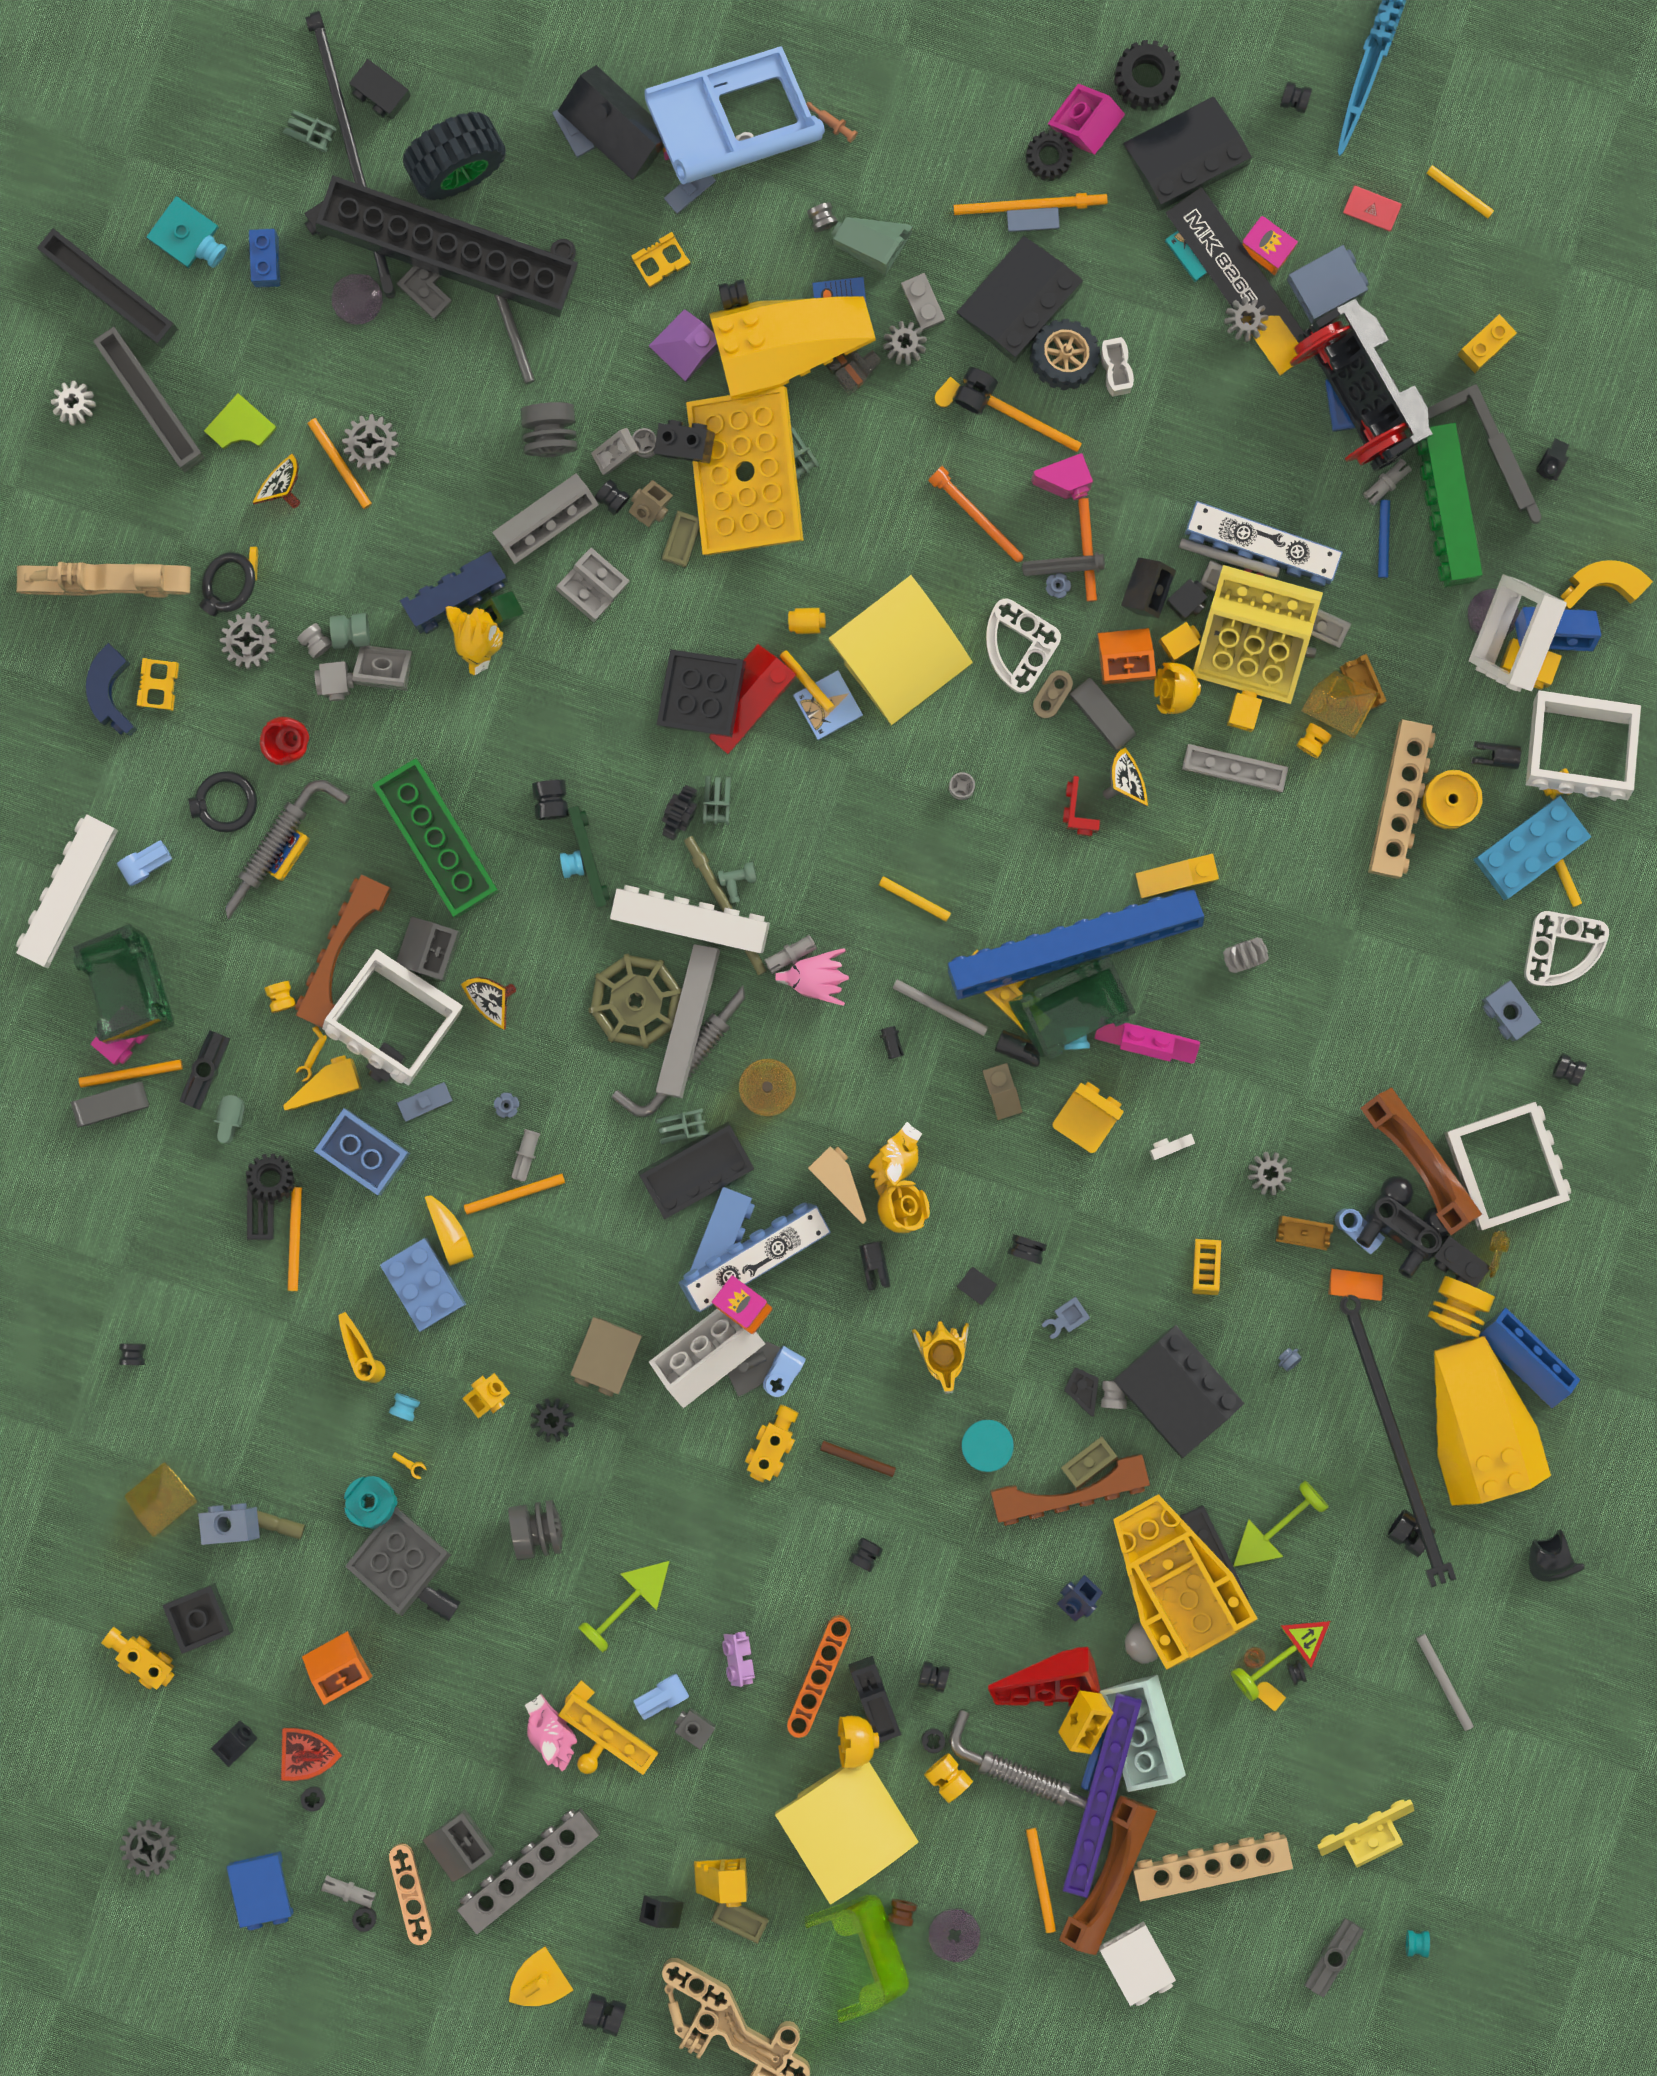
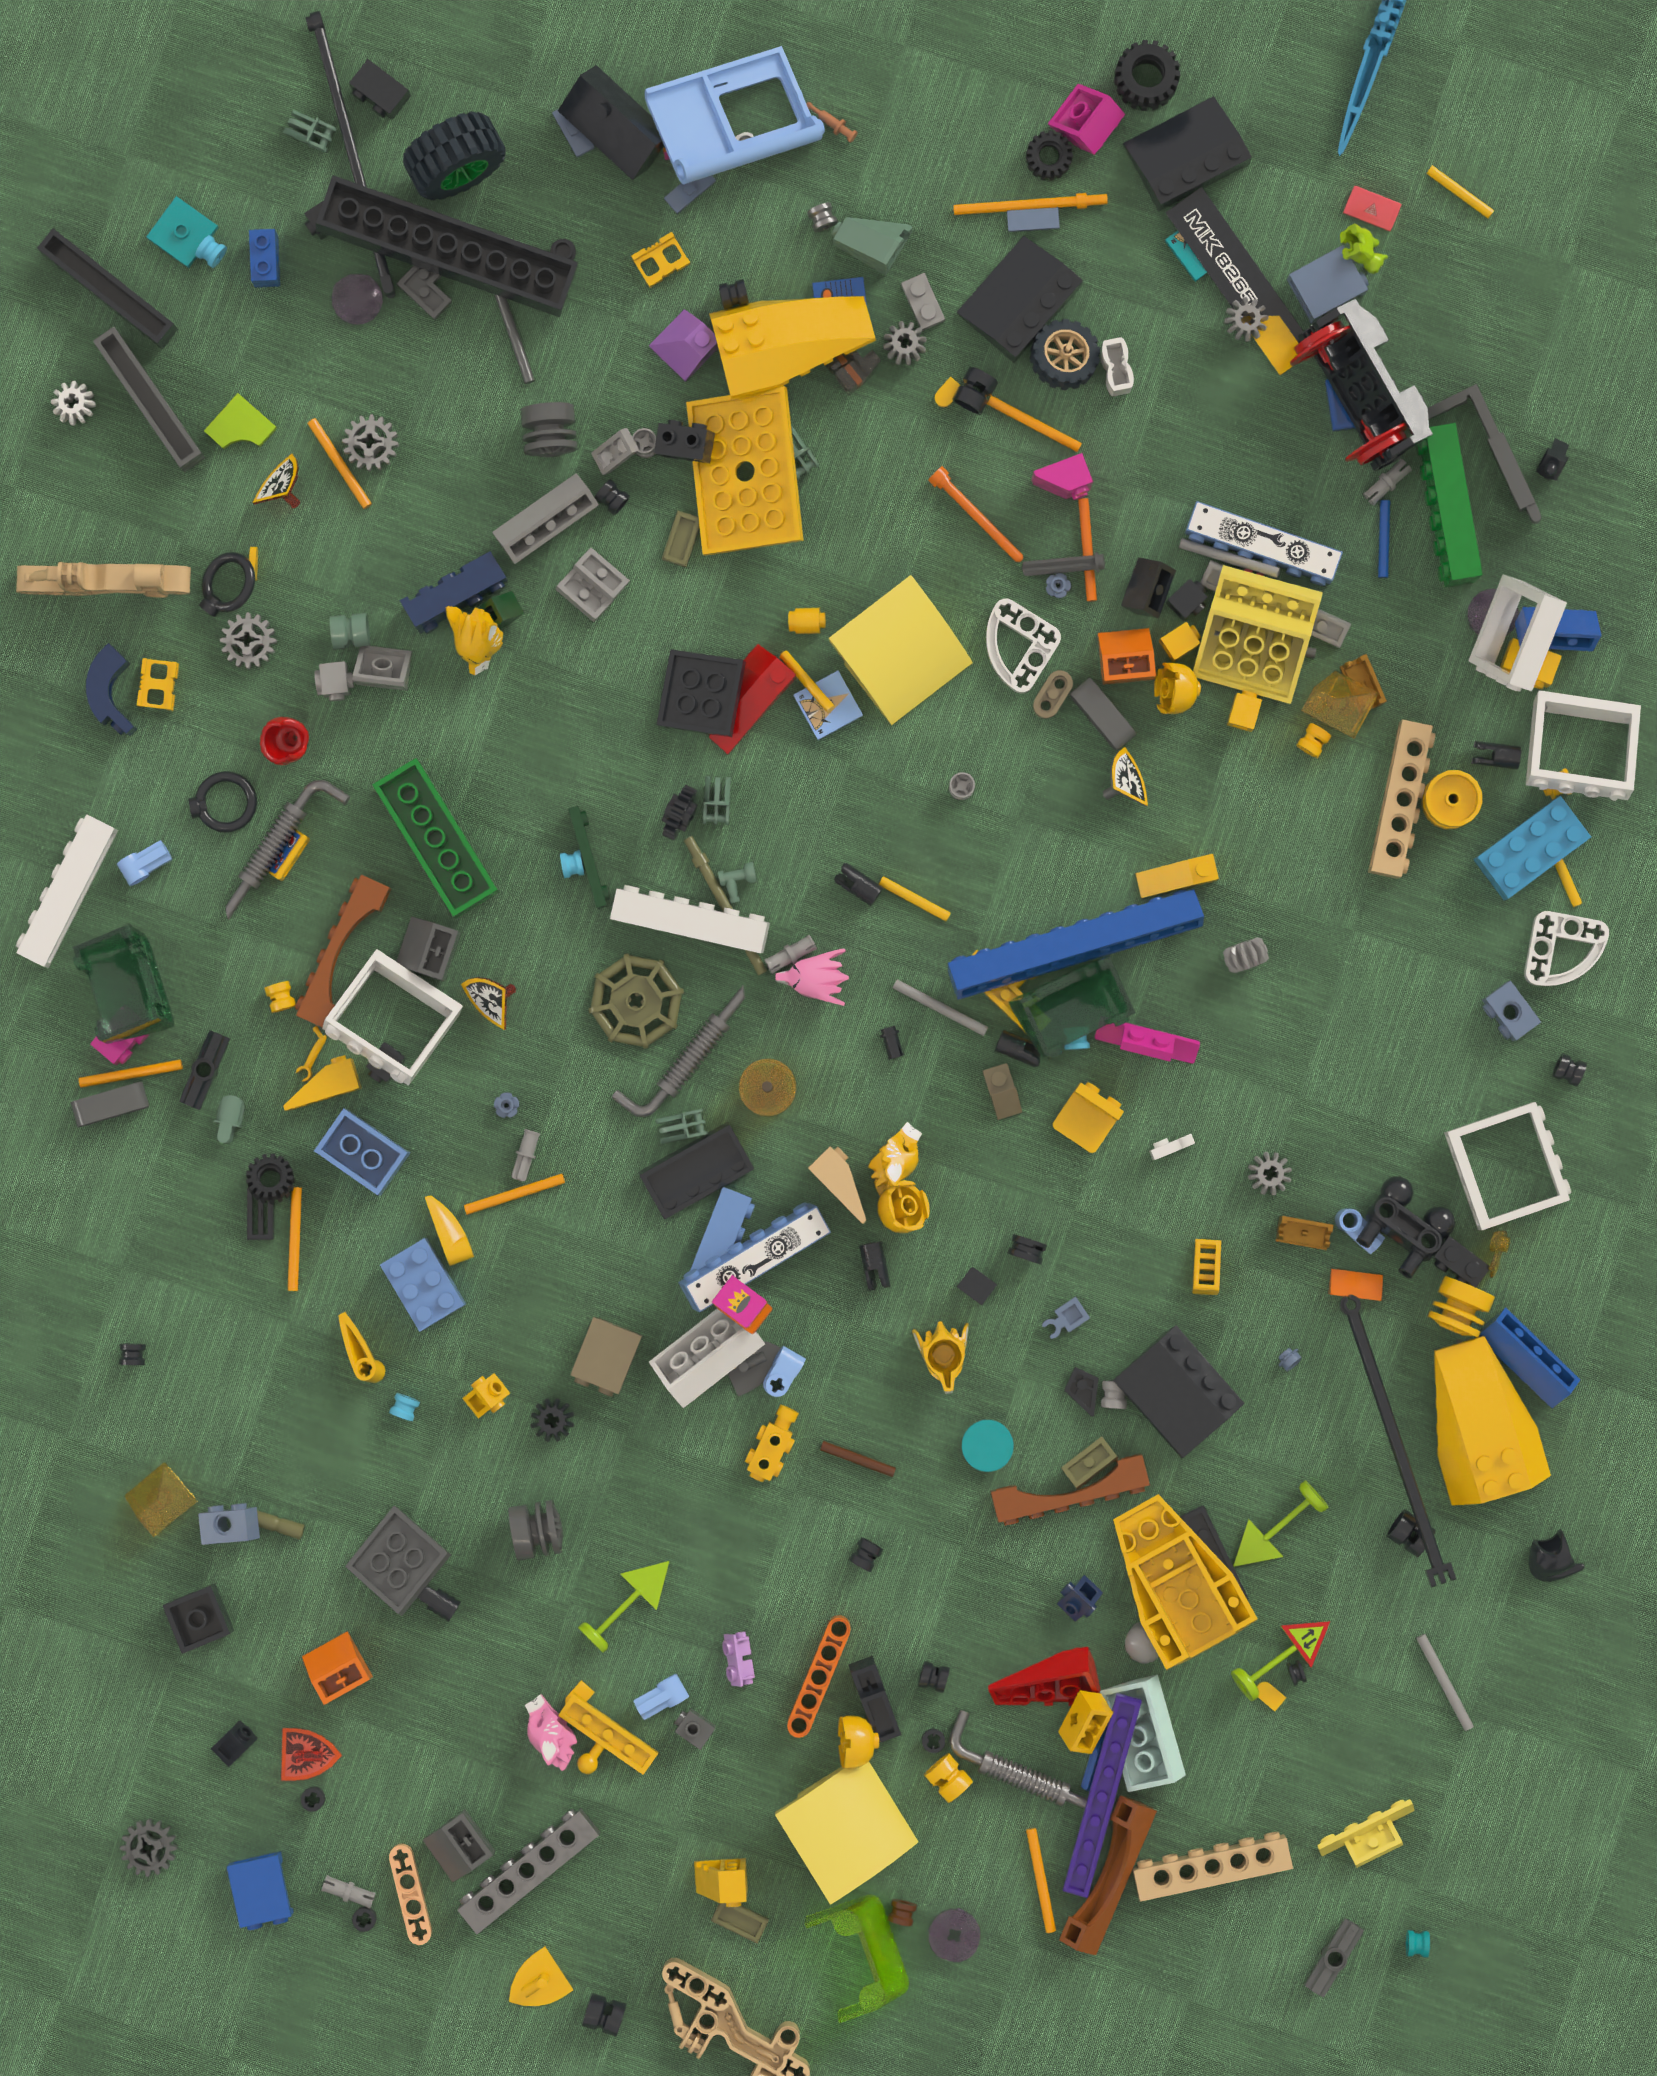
yellow brick [101,1627,175,1690] -> none
light grey wheel [297,623,332,659] -> none
teal plate [344,1476,398,1529] -> none
yellow hand [392,1452,426,1479] -> none
sand blue piece [397,1082,453,1122] -> none
black wheel [532,780,569,820] -> none
dark tan brick [629,480,673,527] -> none
black brick [639,1895,684,1928] -> none
light grey tile [656,944,720,1099] -> none
red bracket [1063,776,1100,836] -> none
white brick [1099,1921,1176,2006] -> none
light grey tile [1182,744,1288,793] -> none
dark pink piece [1242,216,1298,276] -> none
clear orange hinge [1244,1647,1266,1669] -> none
black wheel [1280,82,1312,114] -> none
dark orange arch [1360,1088,1482,1235] -> none
yellow brick [1458,314,1517,373] -> none
yellow arch [1560,560,1653,610] -> none
none -> black hinge [834,863,884,906]
none -> lime animal [1340,223,1388,274]

